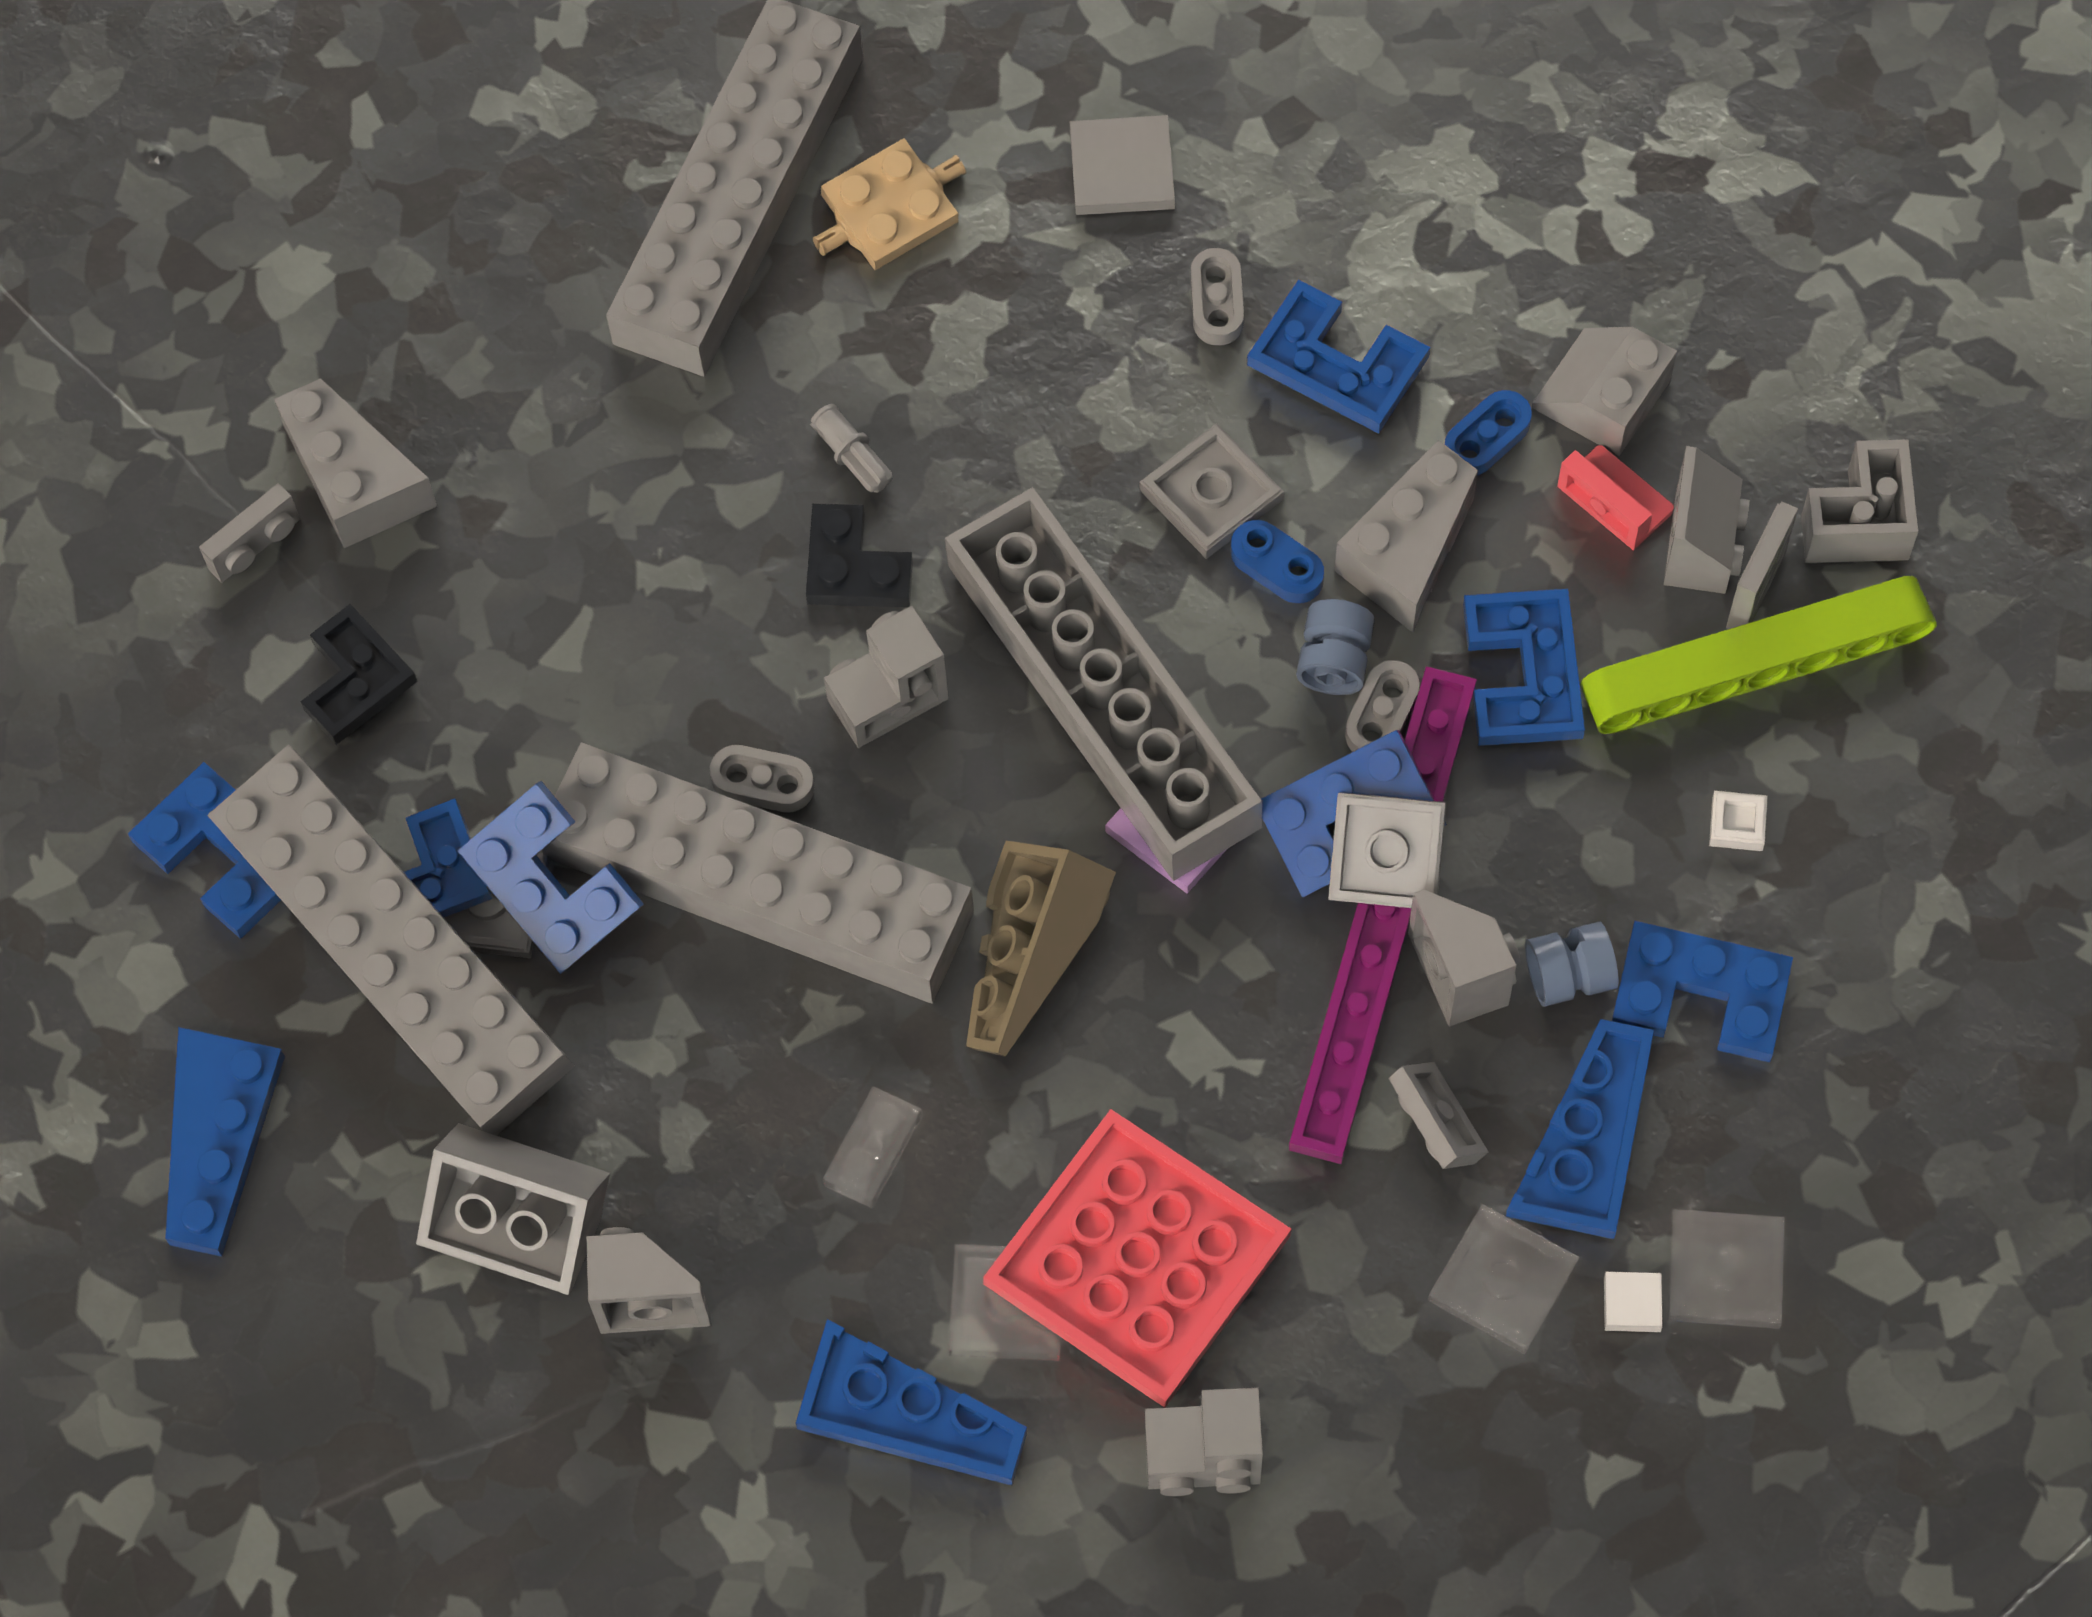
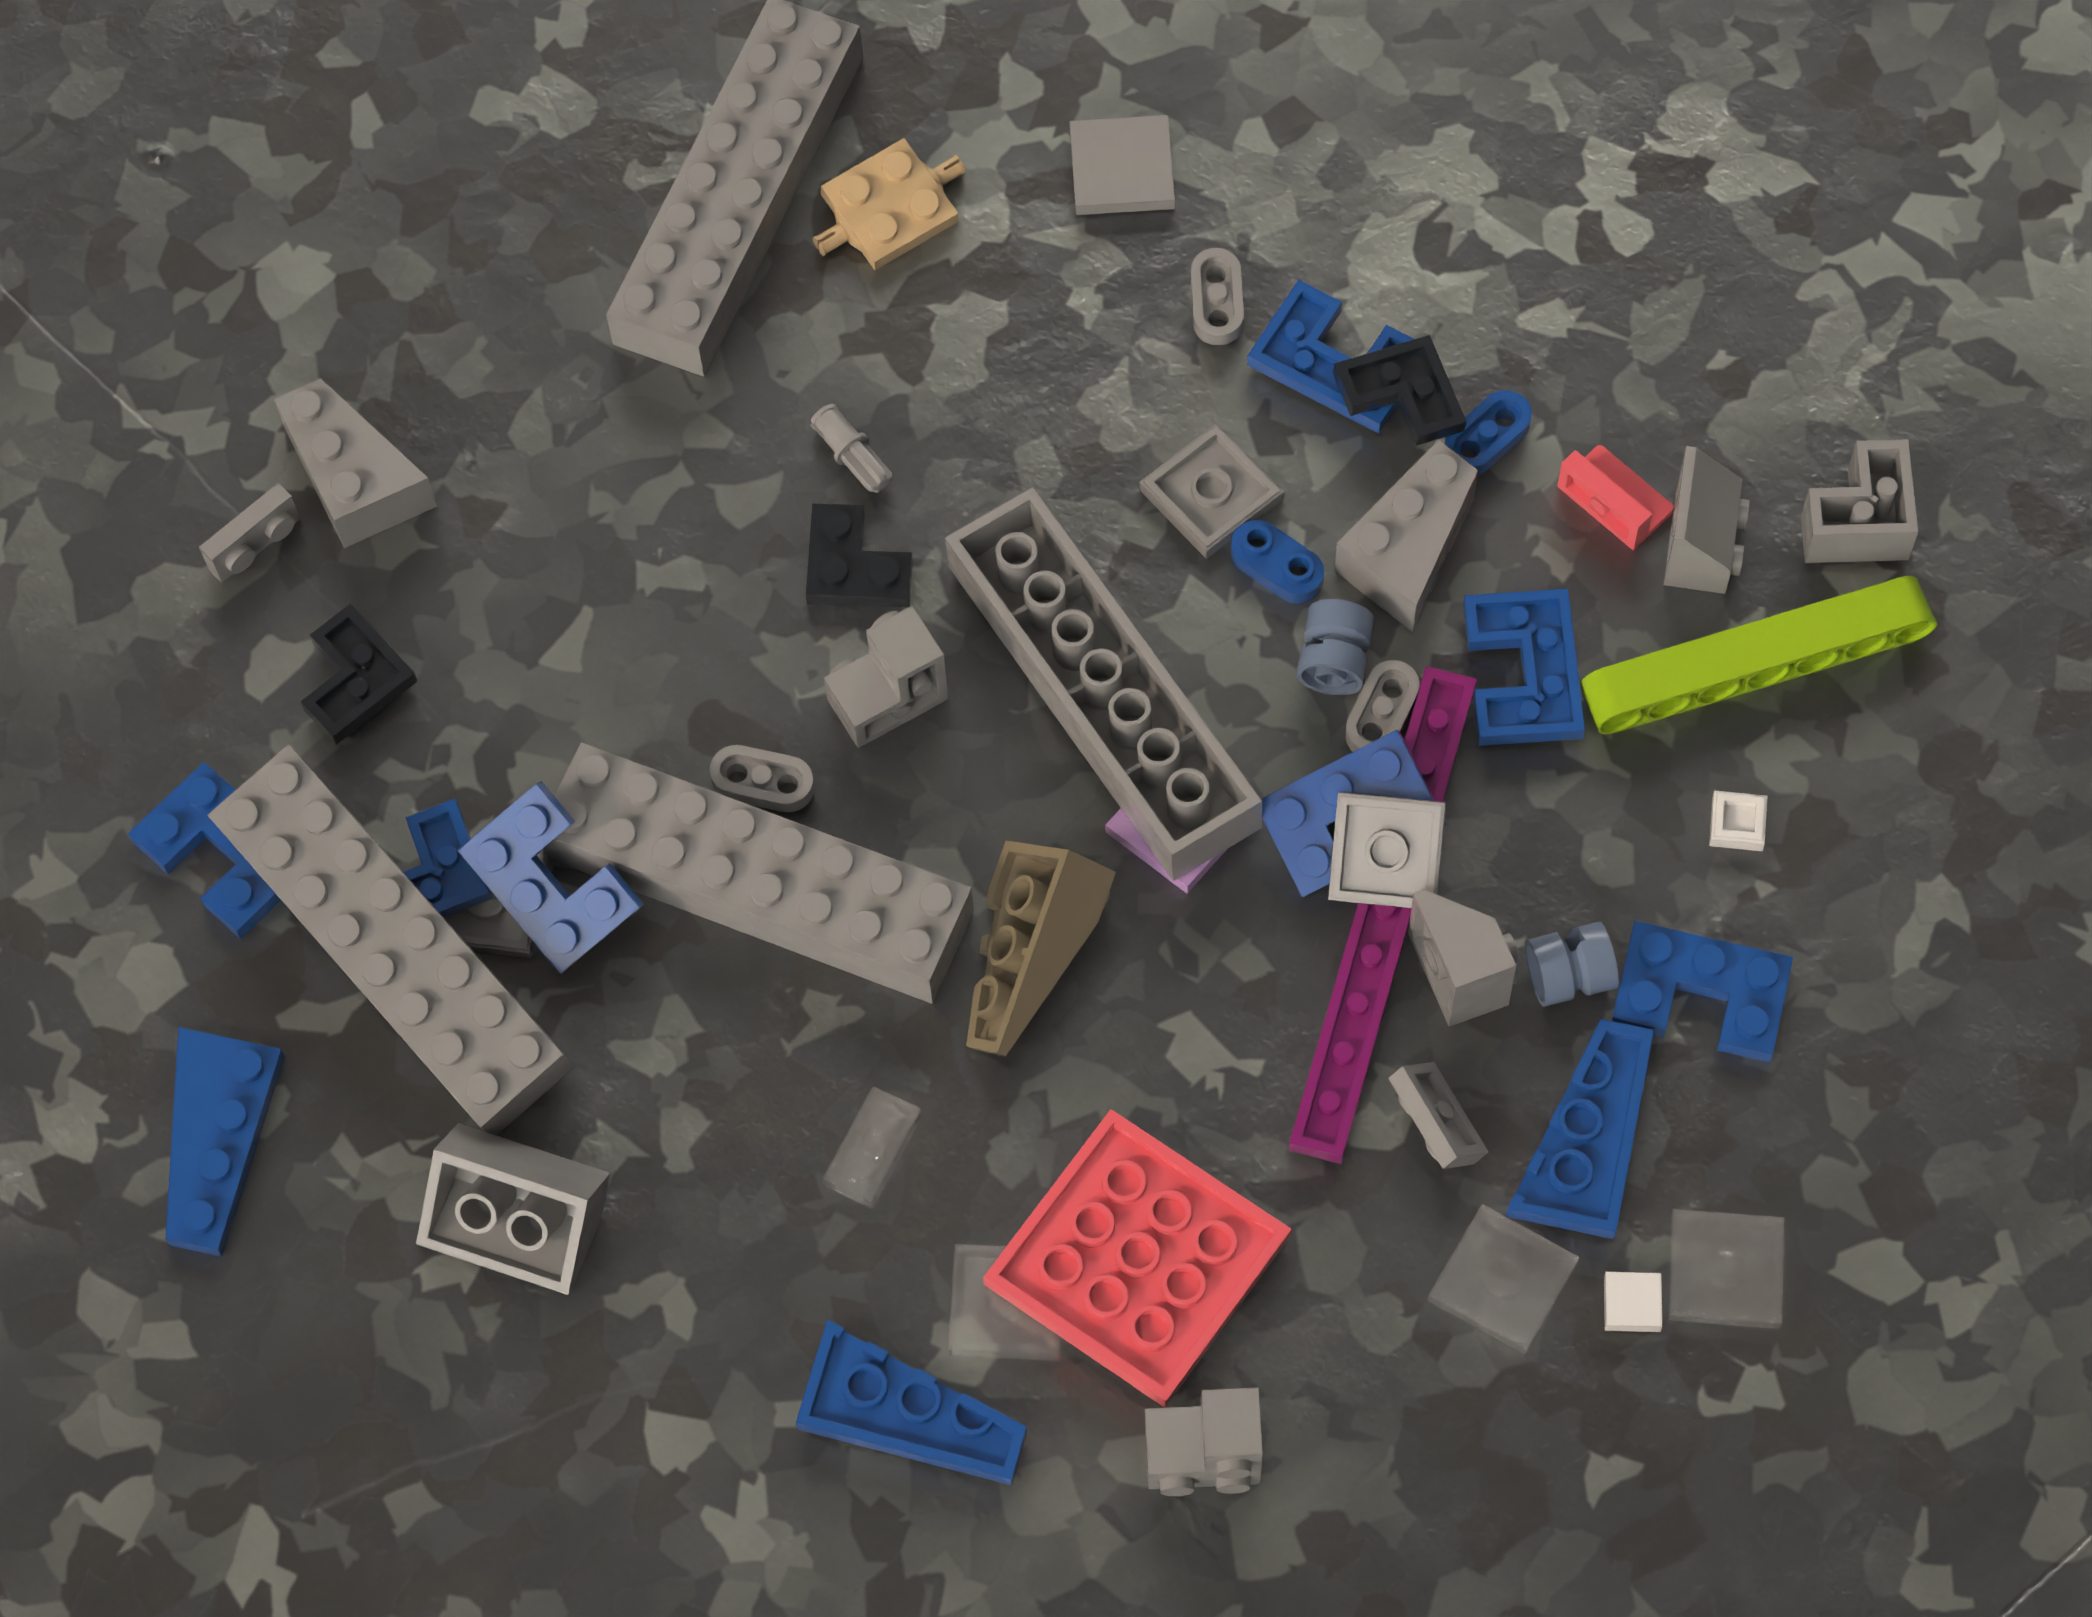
light grey slope [586,1227,711,1334] -> none
light grey slope [1532,327,1677,456] -> none
light grey tile [1726,501,1798,629] -> none
none -> black plate [1332,335,1467,446]

